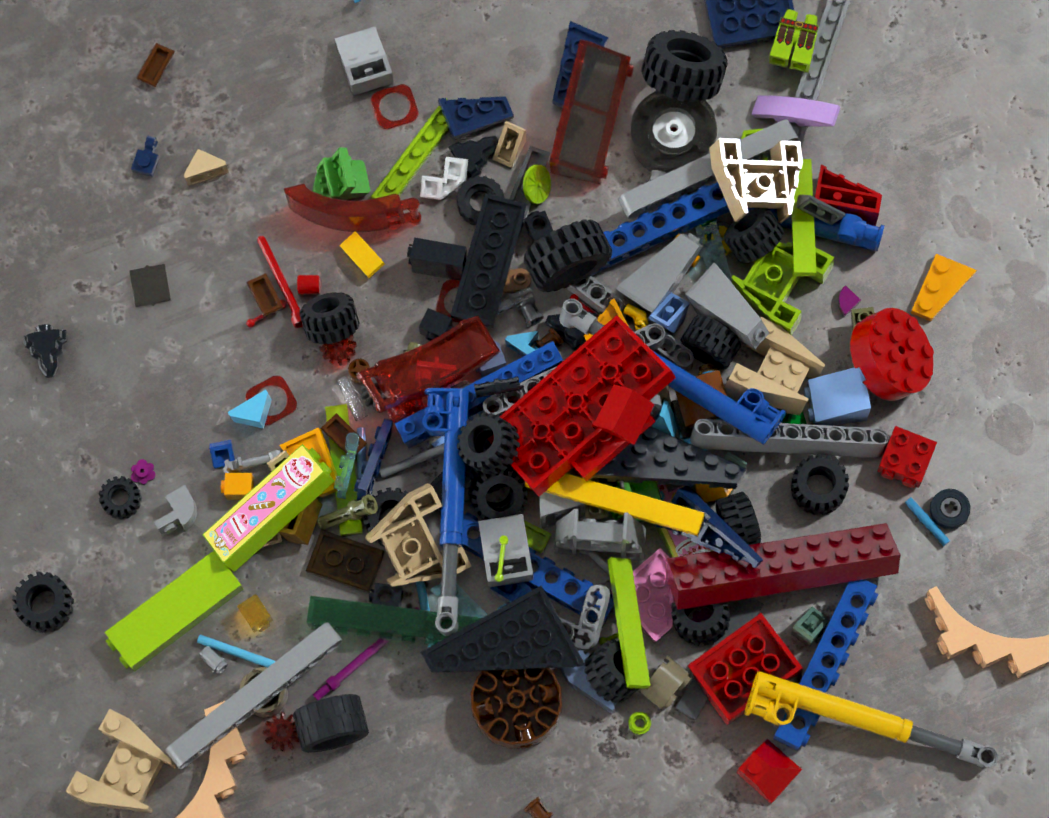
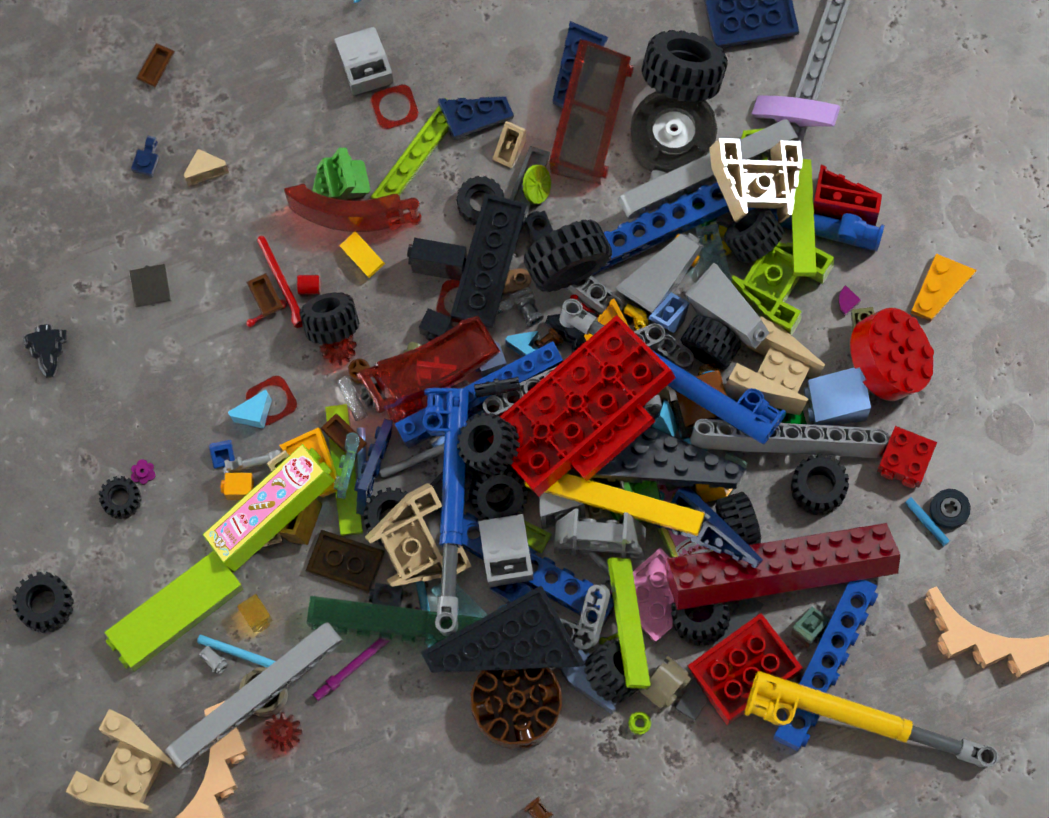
light grey brick [154,485,197,535] -> none
black tyre [293,694,369,753] -> none
olive pin [317,495,378,530] -> none
white tile [420,157,468,200] -> none
black rock [449,136,499,178] -> none
lime hinge [495,535,509,582] -> none
red slope [593,384,655,445] -> none
red slope [737,739,802,804] -> none
lime hips [769,9,819,73] -> none
dark grey slope [796,194,845,225] -> none

